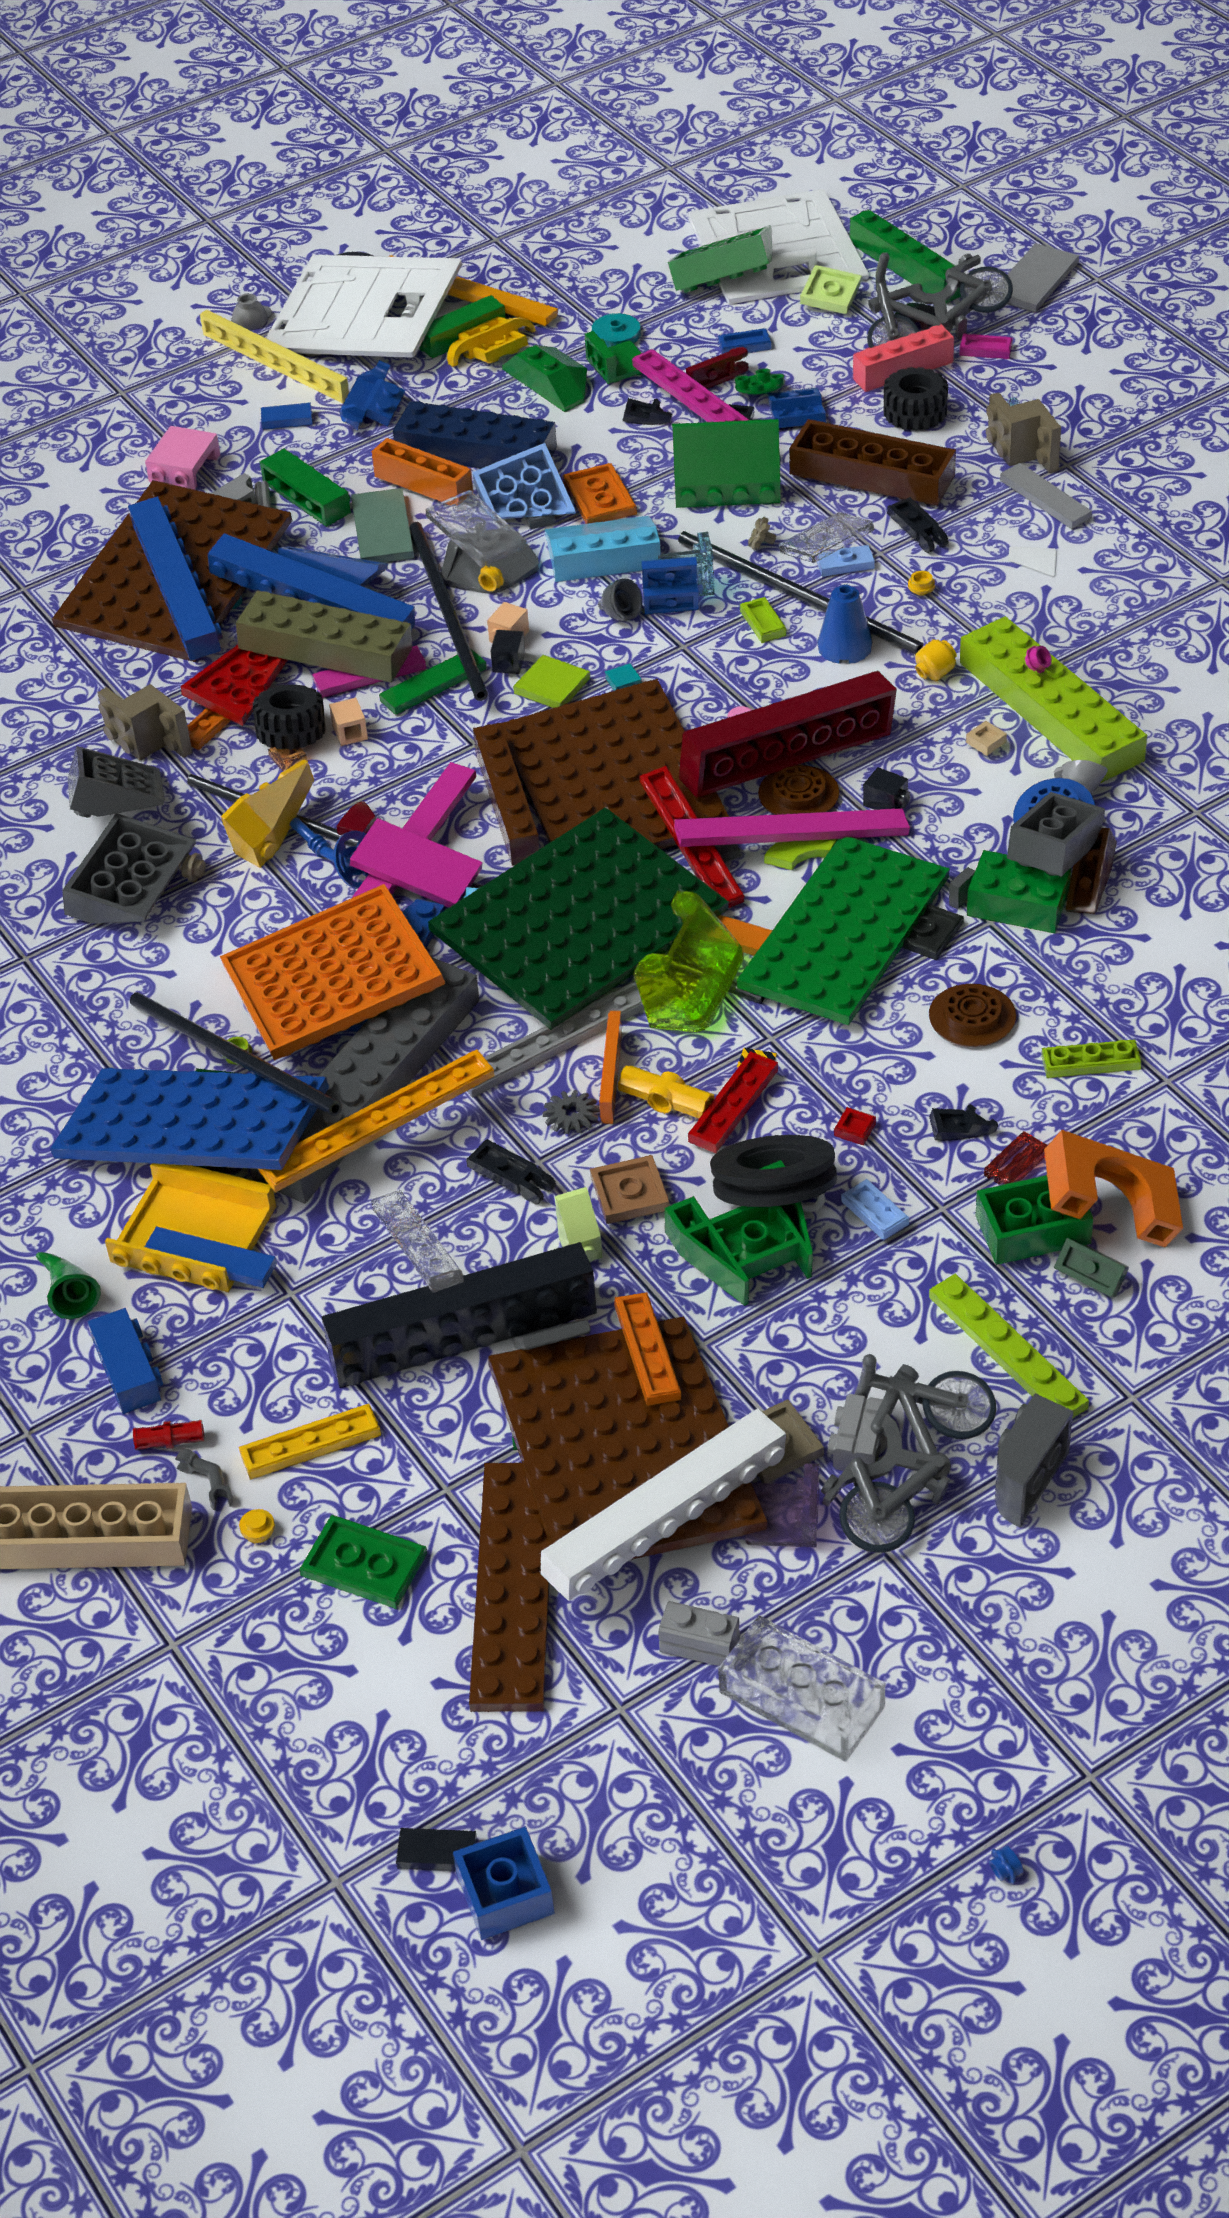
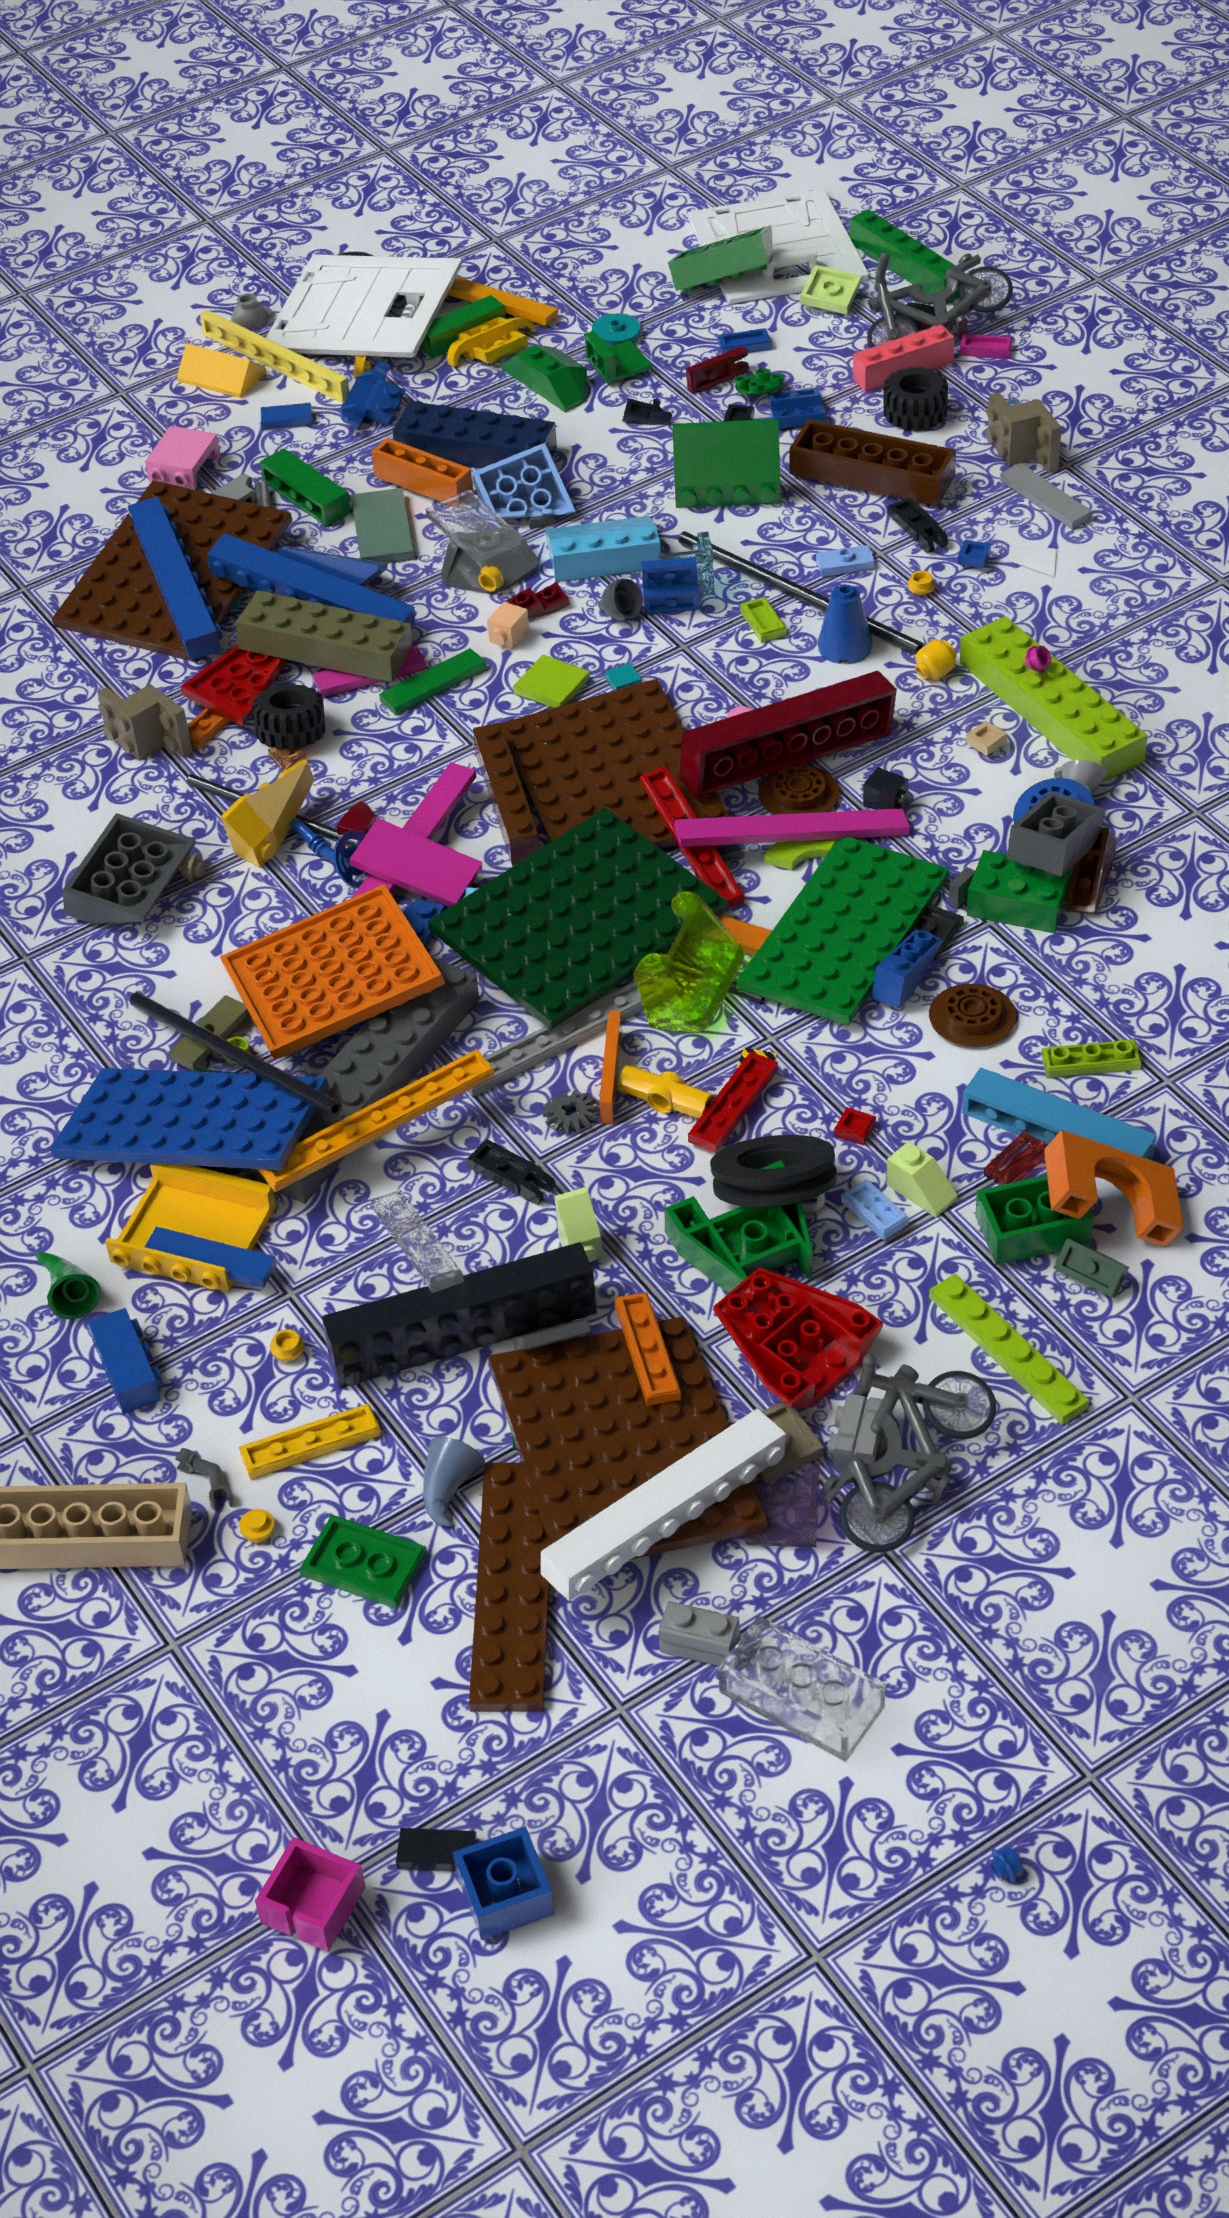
dark grey slope [67,746,165,818] -> none
red pin [133,1420,205,1450] -> none
light nougat brick [329,698,368,746] -> none
black piece [410,522,488,701] -> none
black brick [490,630,526,674] -> none
orange tile [562,463,637,524] -> none
medium nougat plate [590,1155,669,1224] -> none
dark pink tile [632,349,748,422] -> none
dark tan plant [748,517,776,550] -> none
clear tile [778,512,875,563] -> none
black slope [929,1104,998,1141] -> none
light grey tile [991,243,1079,312] -> none
dark grey brick [995,1394,1073,1527] -> none
none -> olive tile [168,995,250,1071]
none -> yellow slope [177,343,266,398]
none -> dark pink piece [255,1837,366,1952]
none -> yellow plate [270,1329,304,1361]
none -> yellow plate [353,355,370,377]
none -> sand blue hat [423,1437,485,1527]
none -> dark red slope [507,582,570,618]
none -> red wedge [713,1267,883,1408]
none -> blue slope [871,929,943,1008]
none -> yellowish green slope [887,1141,958,1218]
none -> blue plate [958,540,991,568]
none -> dark azure brick [962,1067,1156,1160]

